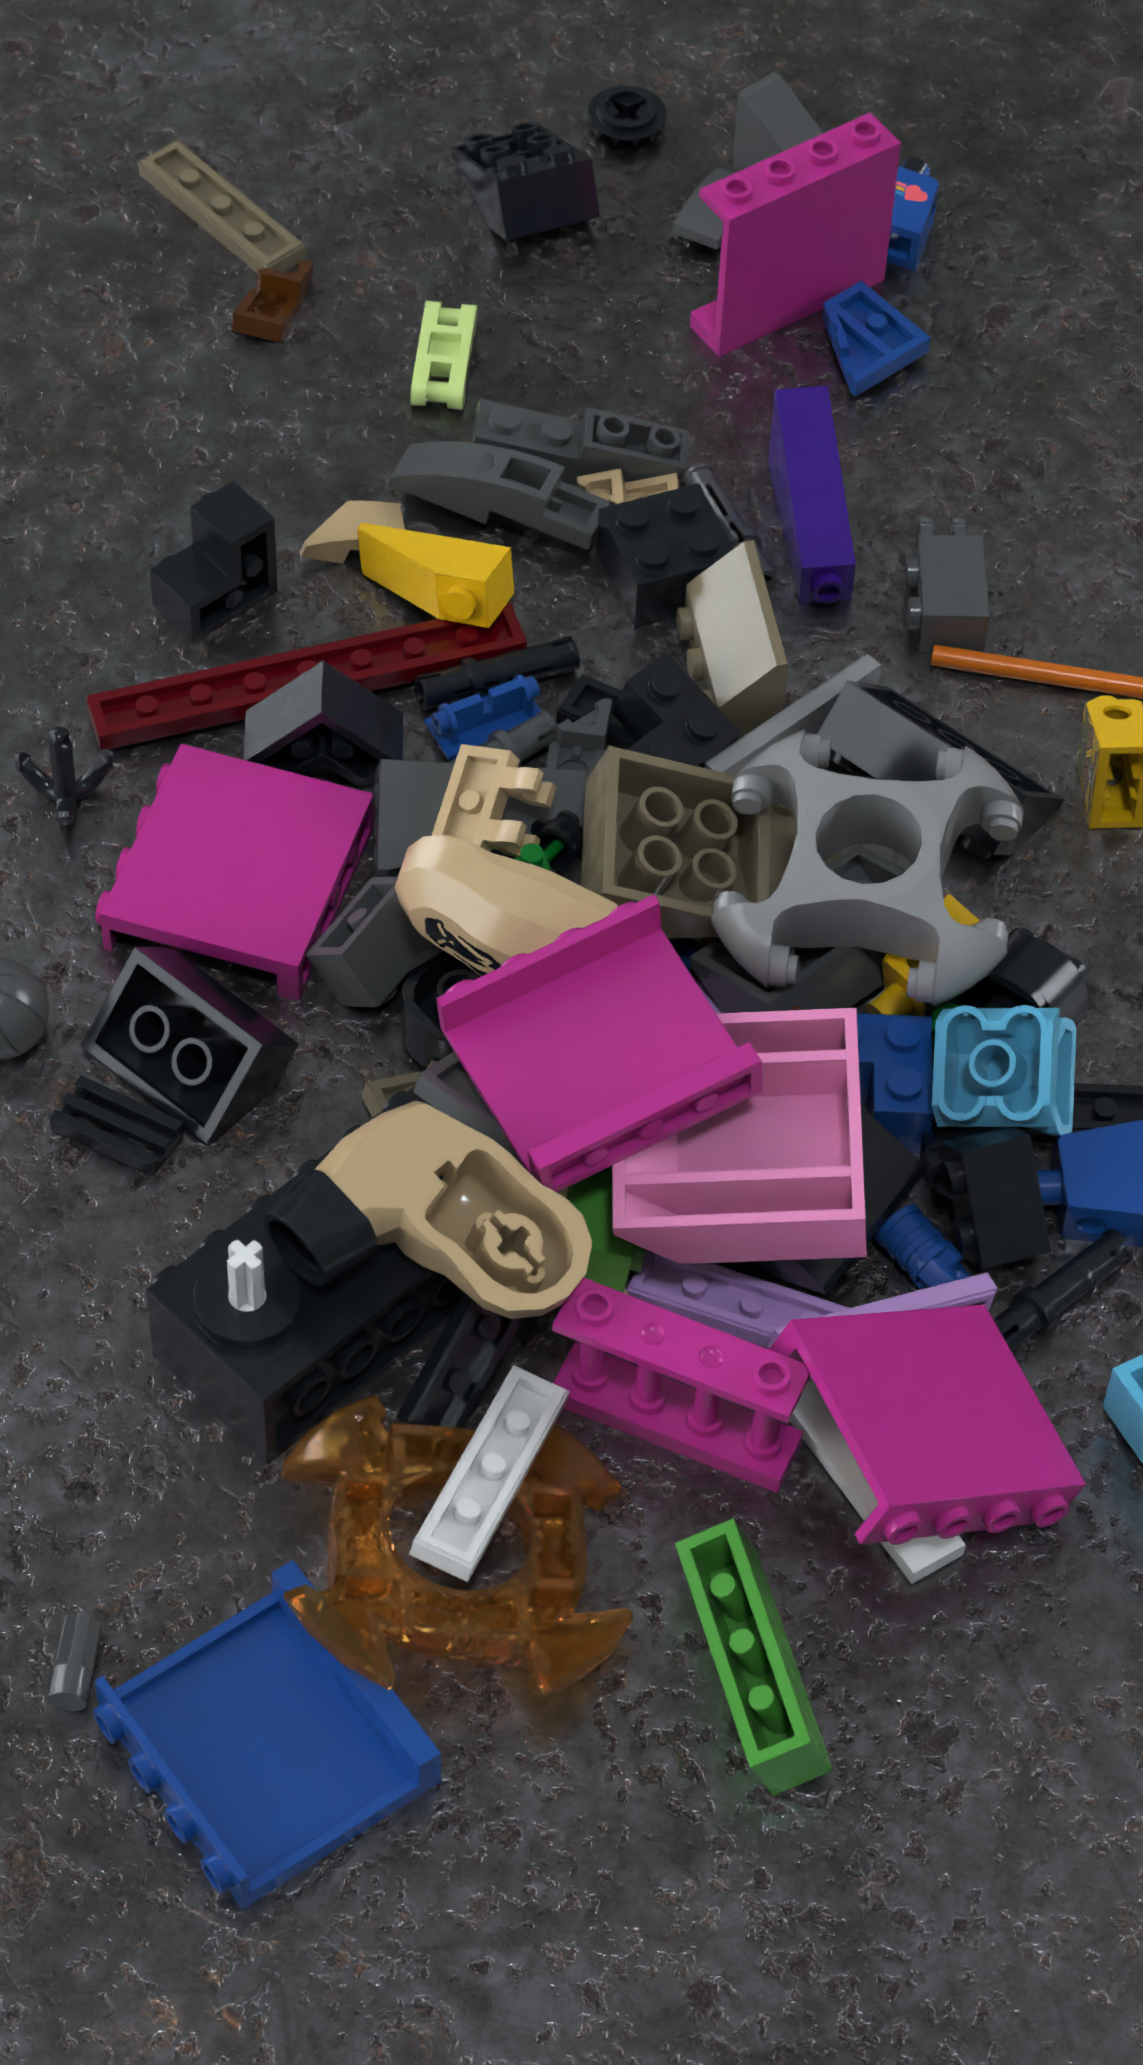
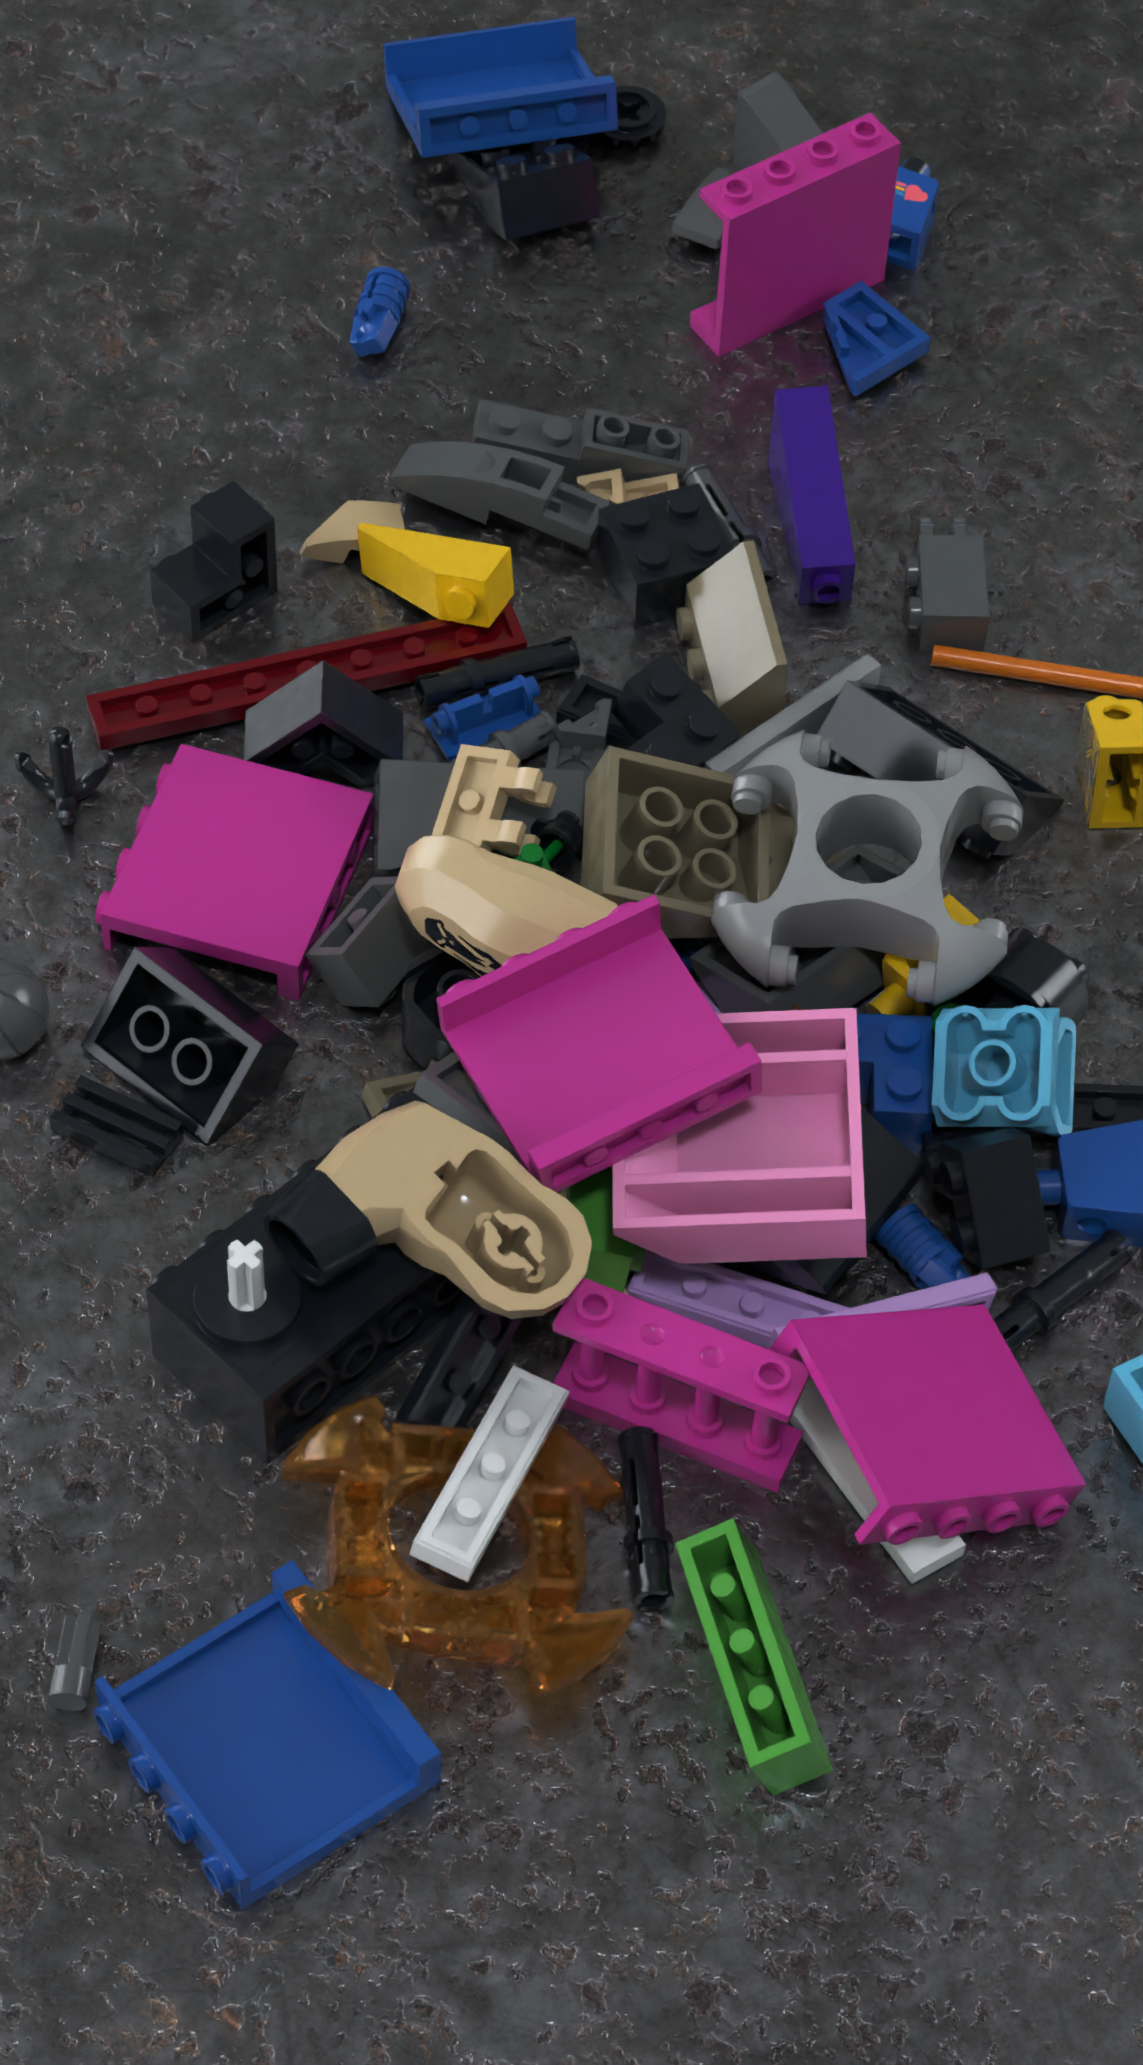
dark tan tile [139,140,306,274] -> none
reddish brown slope [232,260,314,343] -> none
yellowish green plate [410,301,478,410] -> none
none -> blue hinge [350,267,411,357]
none -> blue panel [383,17,618,158]
none -> black pin [618,1426,674,1611]

